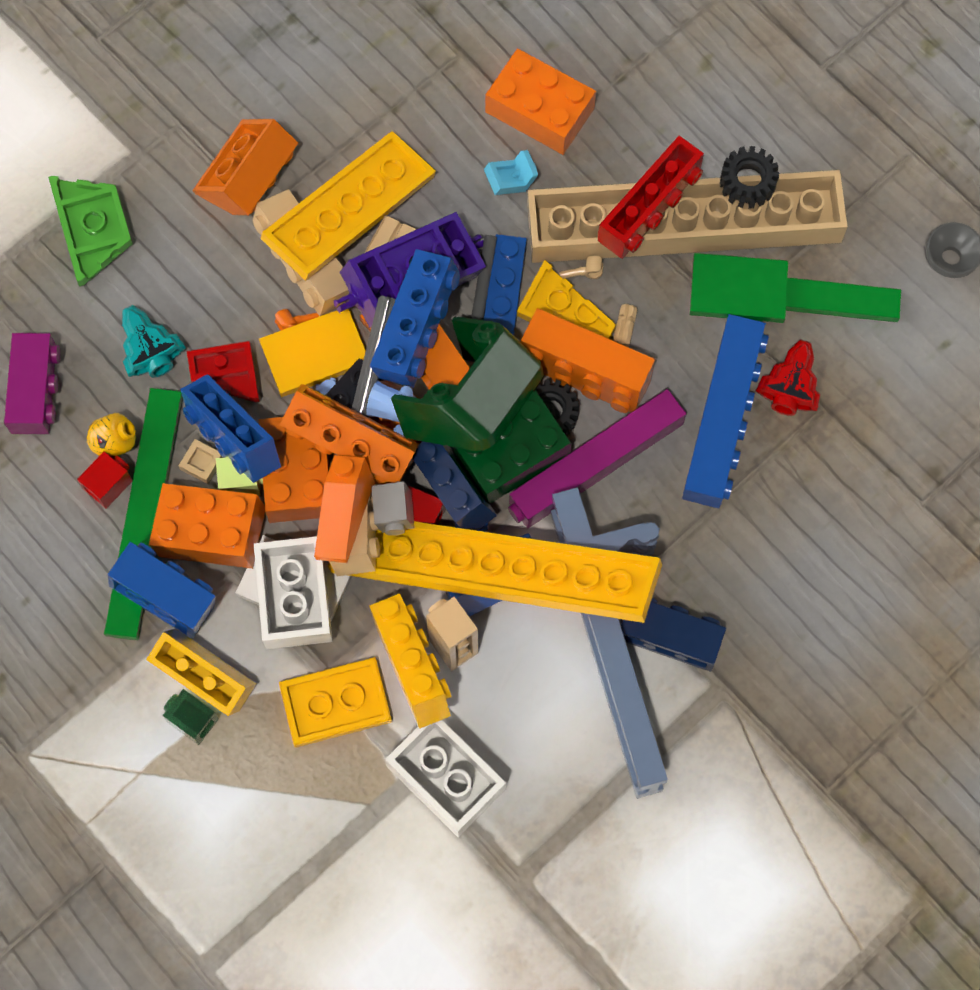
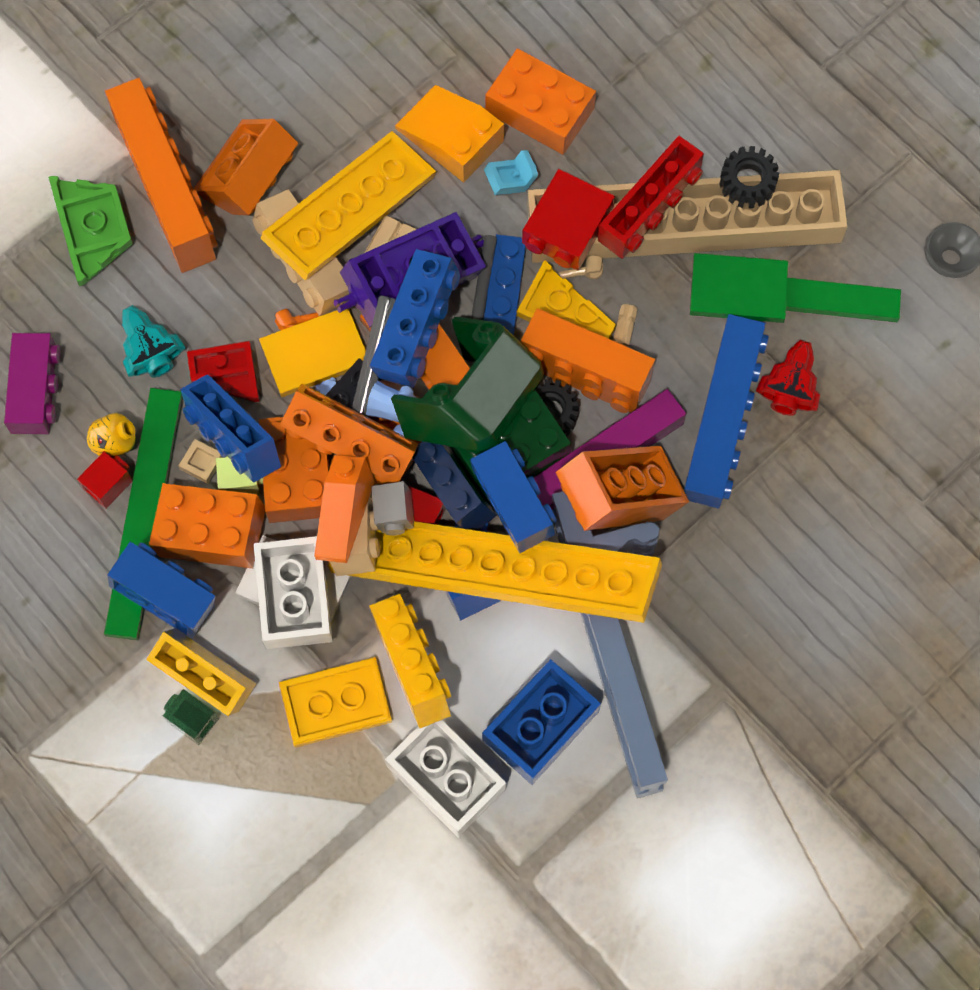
tan brick [426,597,478,672] -> none
dark blue brick [621,598,726,672] -> none
none -> orange brick [105,77,218,273]
none -> light orange slope [395,85,504,183]
none -> blue brick [470,441,557,554]
none -> blue brick [482,659,601,785]
none -> red brick [522,168,615,271]
none -> orange brick [555,446,689,531]

